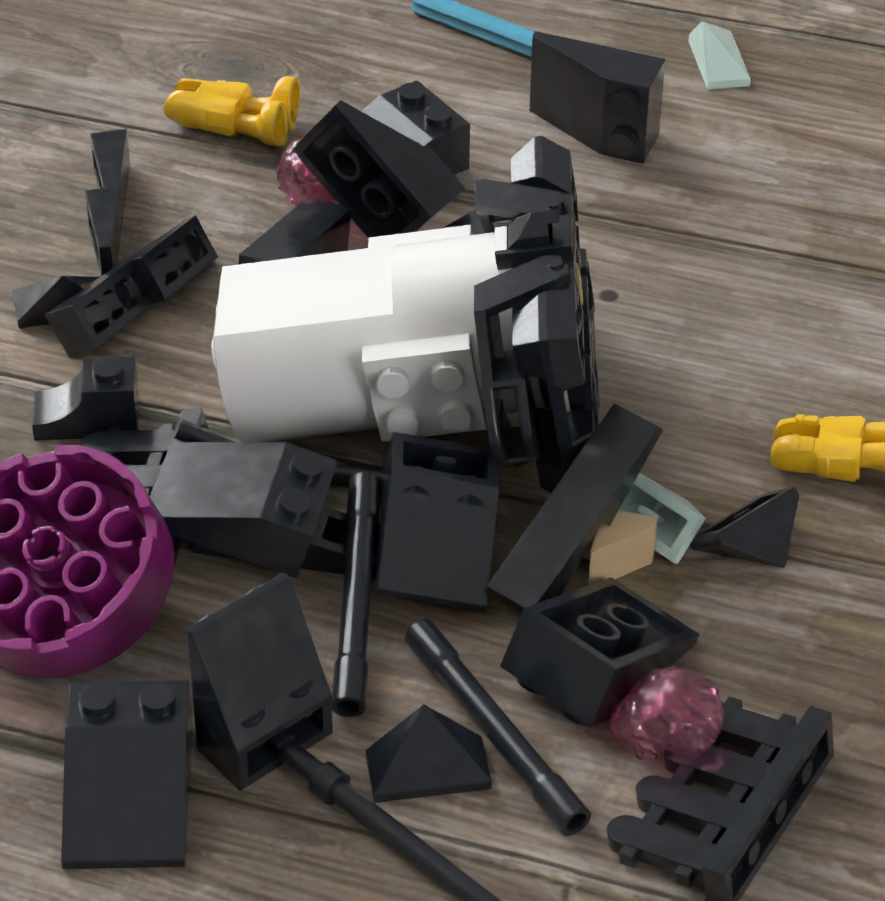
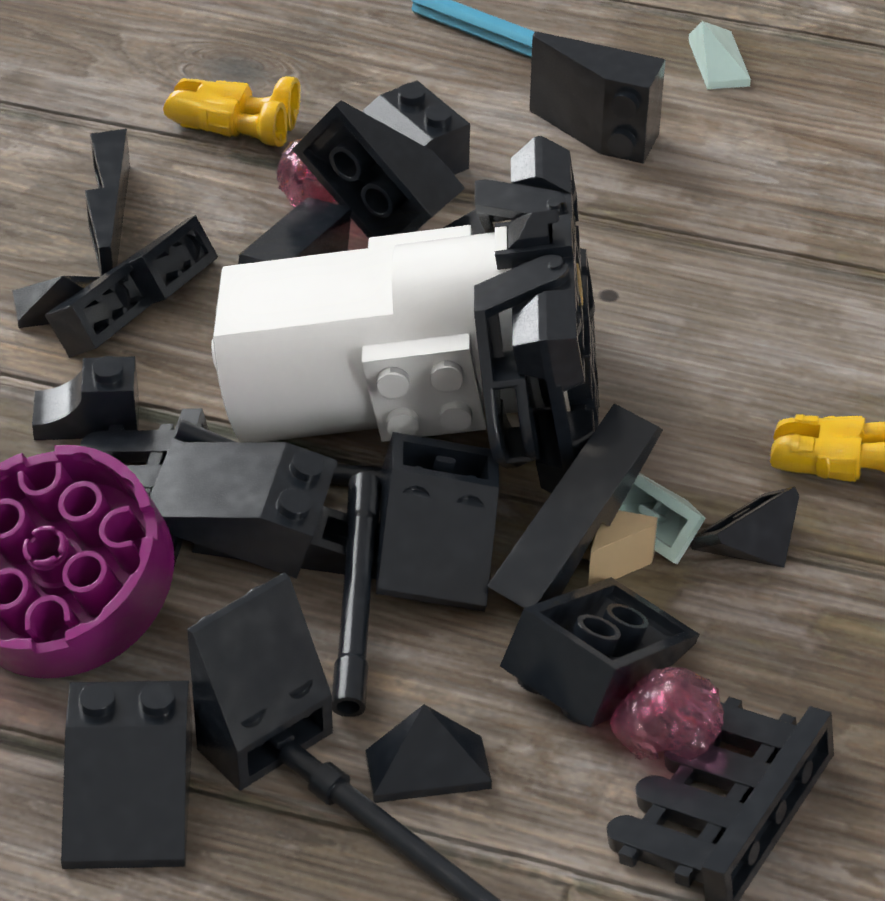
black piece [405,619,591,836] -> none

